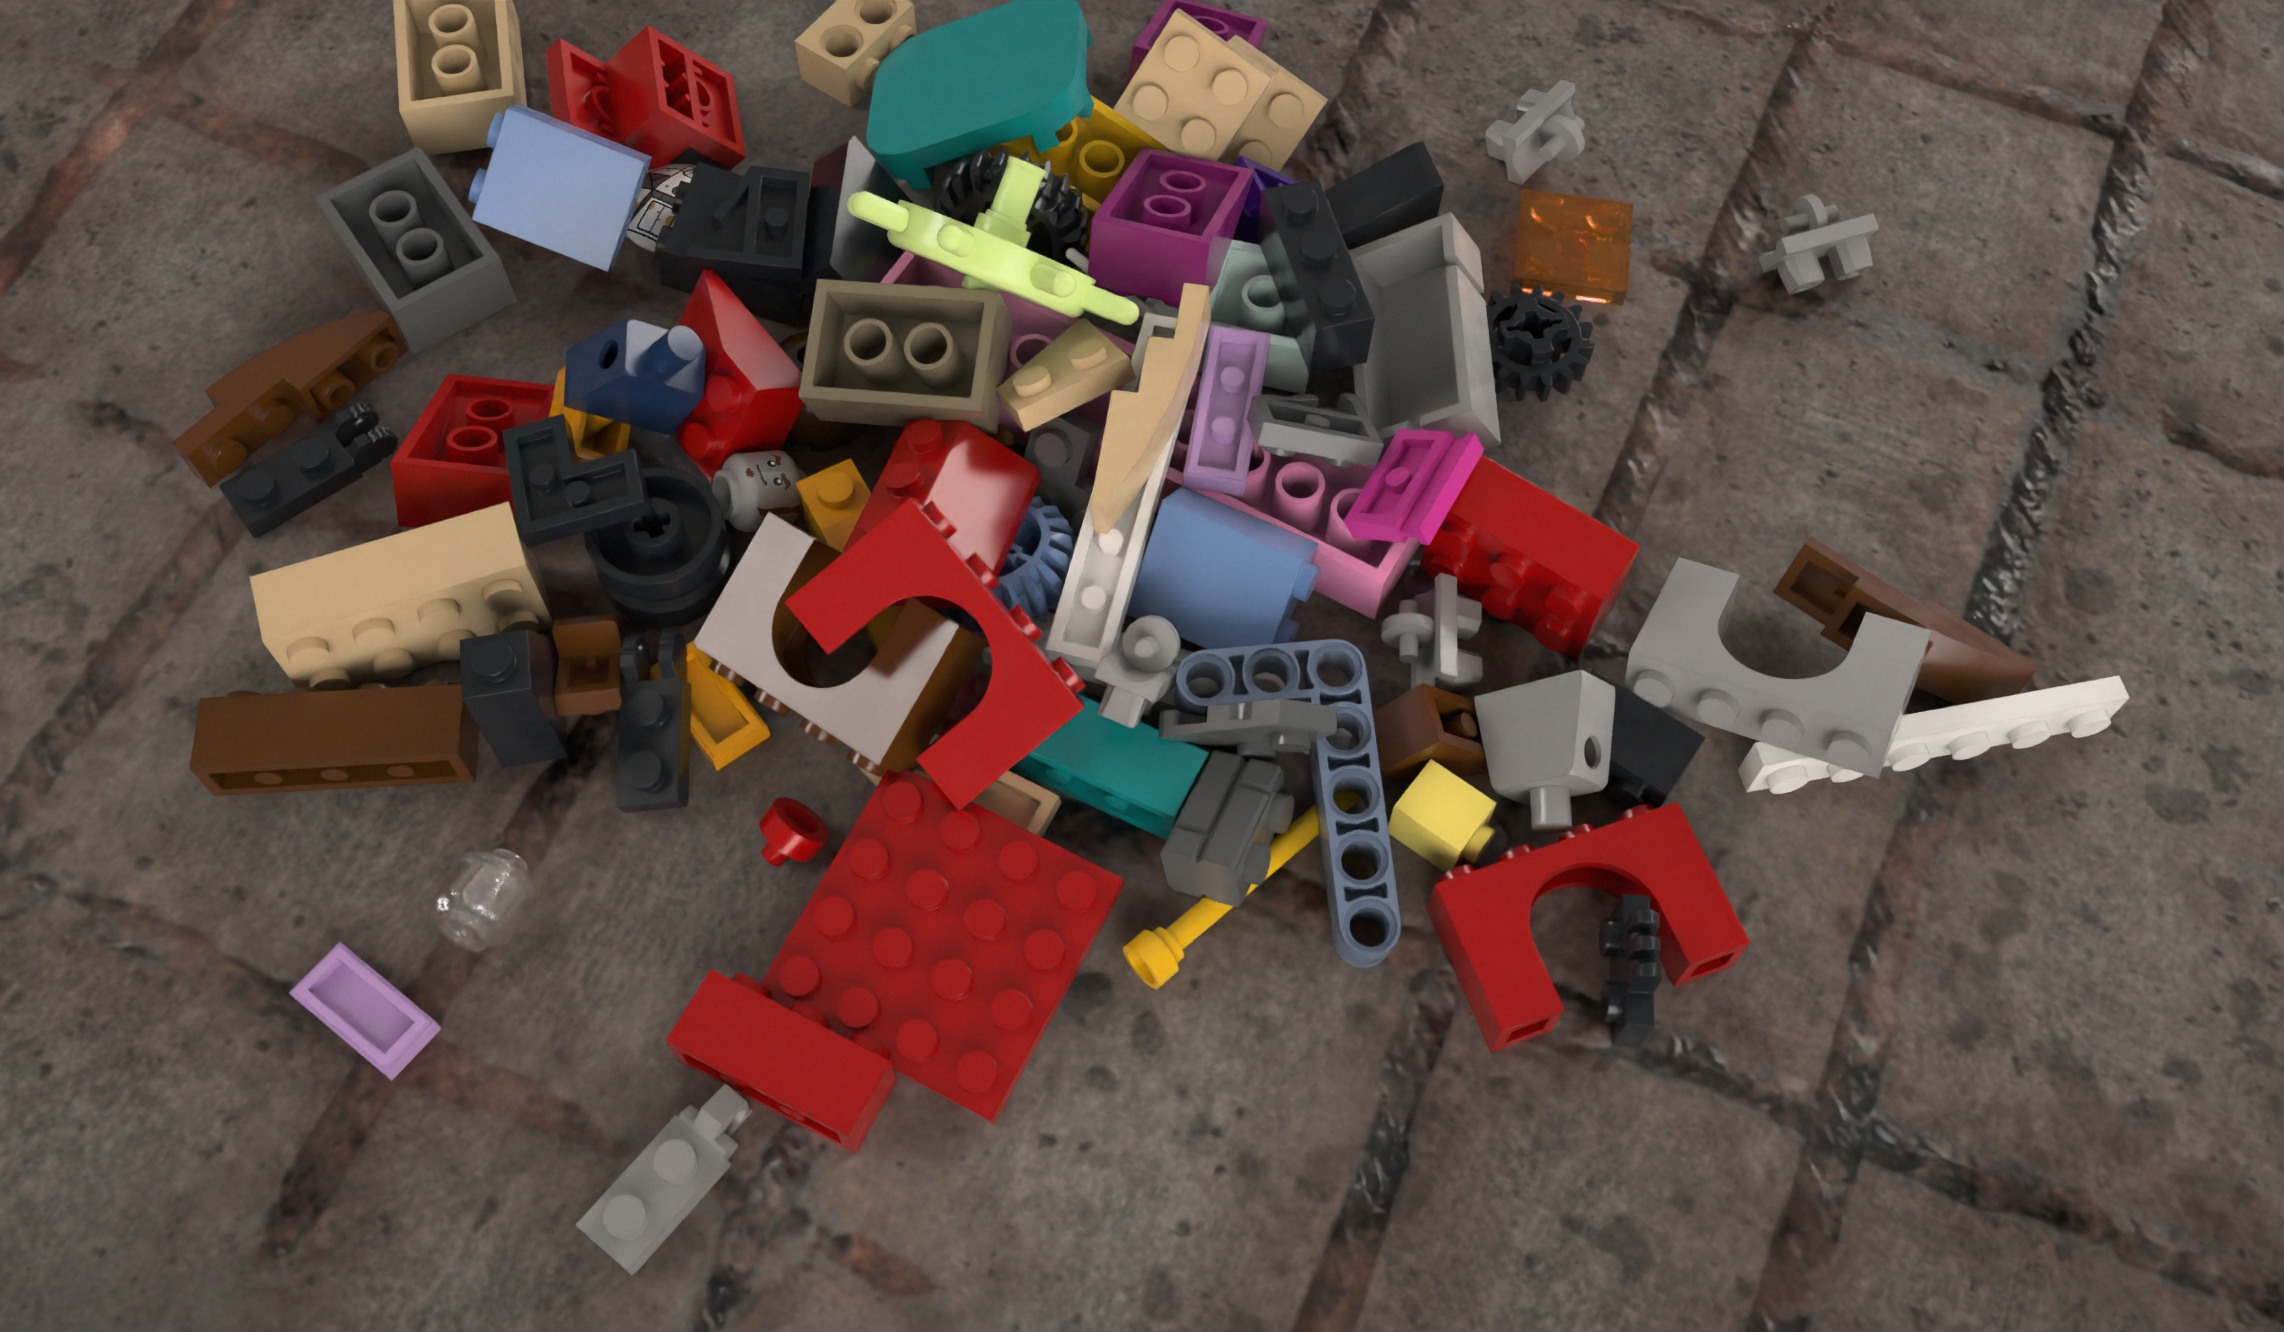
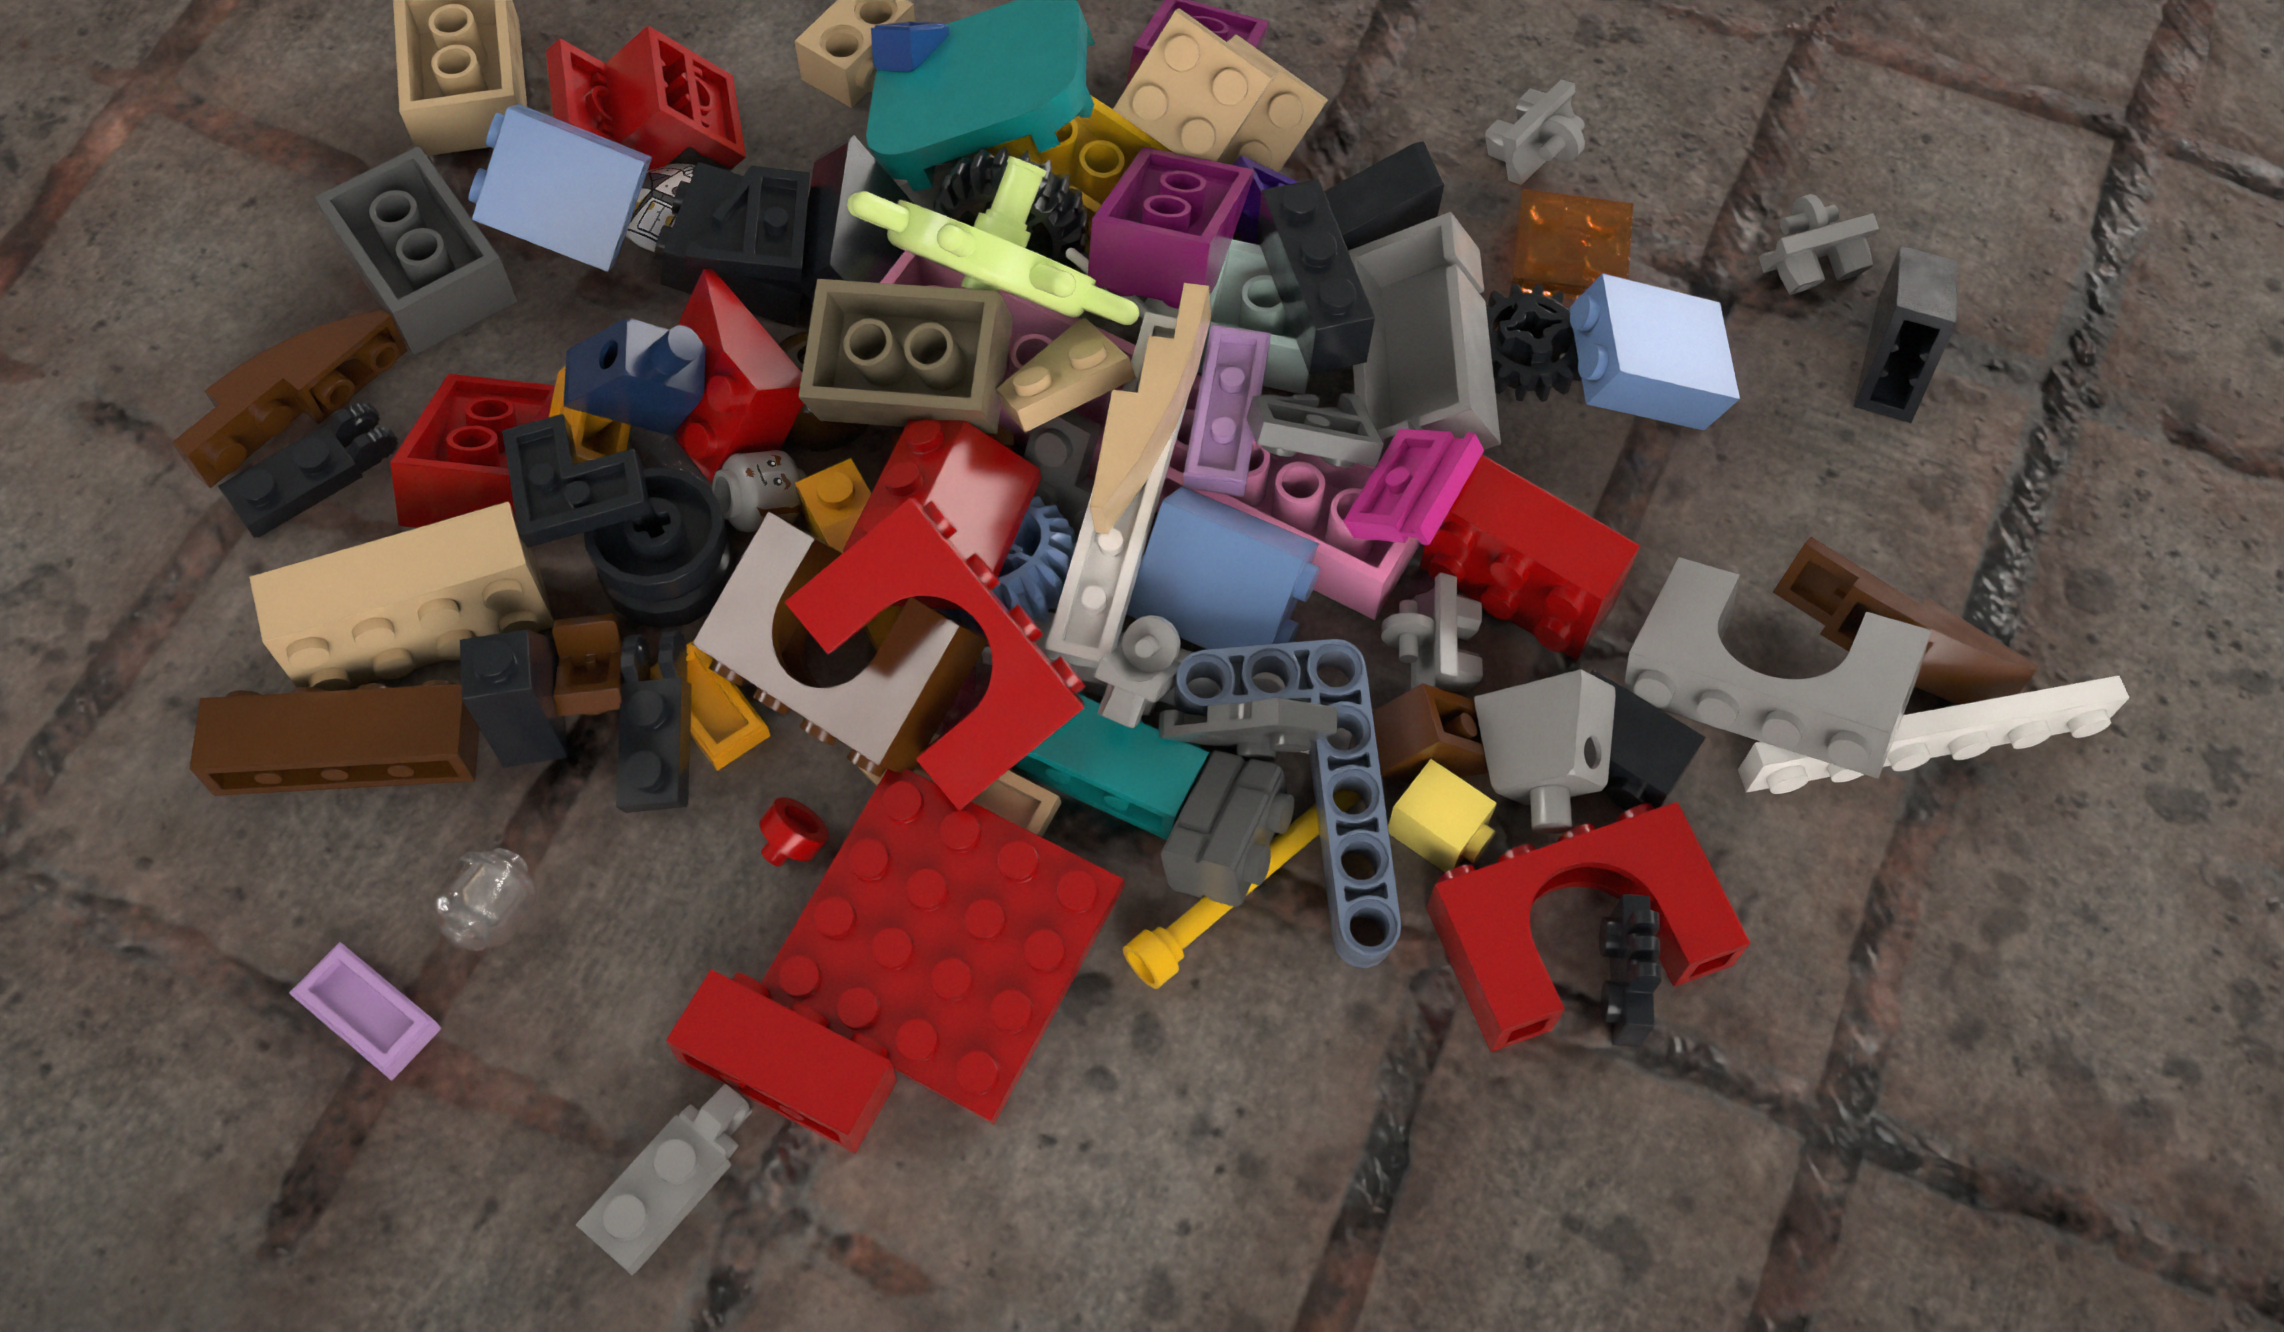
none -> blue slope [871,21,949,72]
none -> brick [1570,273,1740,430]
none -> black slope [1854,245,1957,423]

